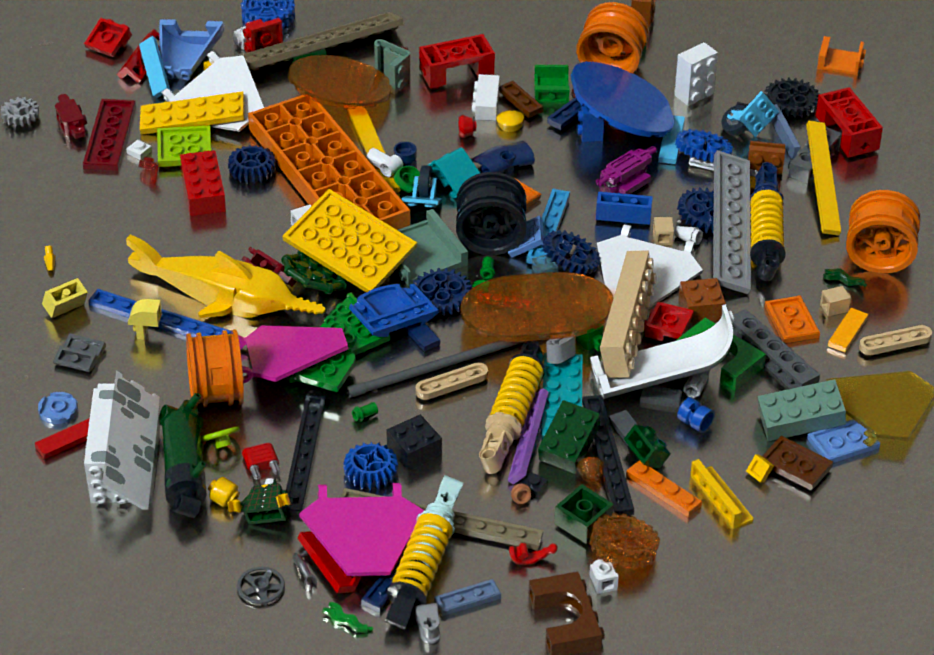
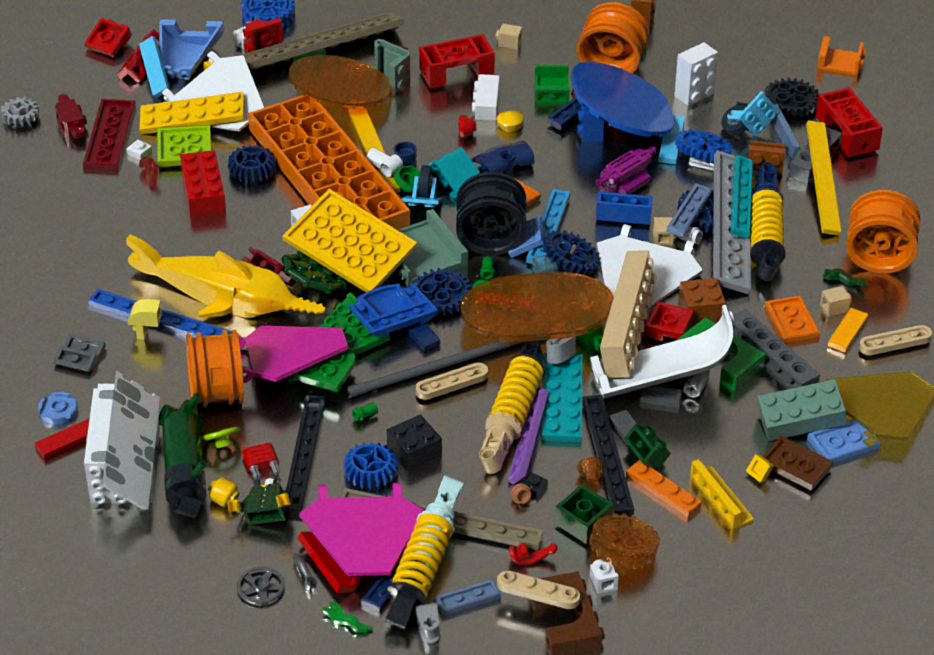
light yellow brick [42,278,88,318] -> none
yellow bar [44,246,56,271] -> none
reddish brown plate [499,81,543,118] -> none
dark green brick [538,400,600,474] -> none
blue wheel [677,397,715,433] -> none
none -> tan brick [496,24,522,50]
none -> tan plate [497,571,580,609]
none -> sand blue tile [666,183,712,238]
none -> teal tile [730,155,753,239]

